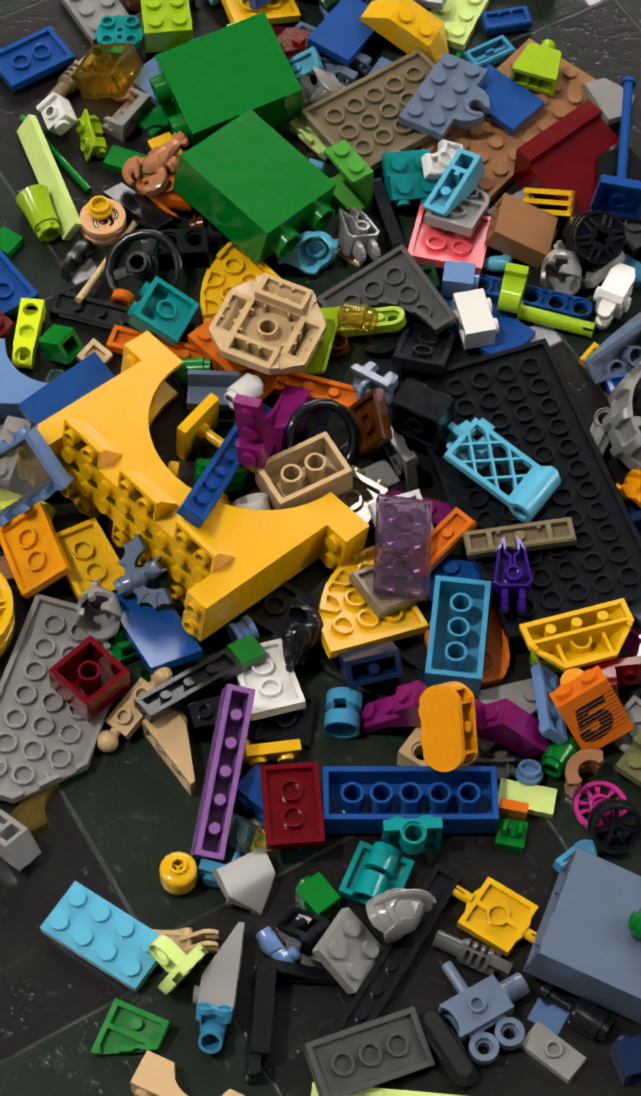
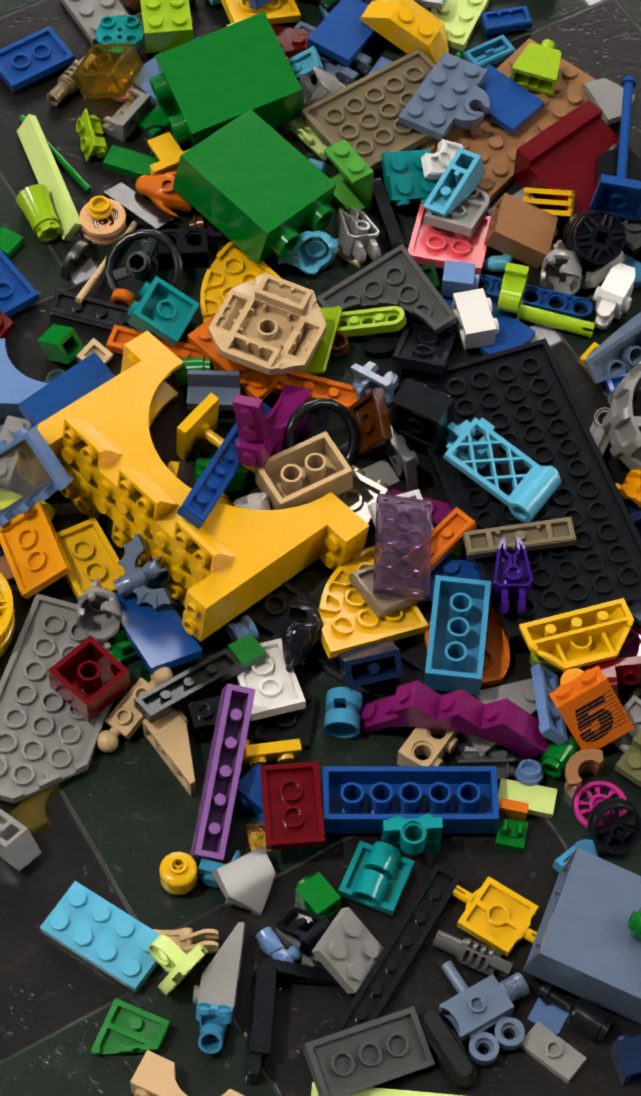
neon yellow leg [12,298,47,369] -> none
white brick [36,92,78,137] -> none
nougat animal [122,131,190,197] -> none
white brick [224,373,264,410] -> none
clear light blue plate [227,814,258,853] -> none
clear yellow brick [338,302,378,332] -> none
light grey helmet [366,888,436,943] -> none
light orange brick [419,681,478,772] -> none

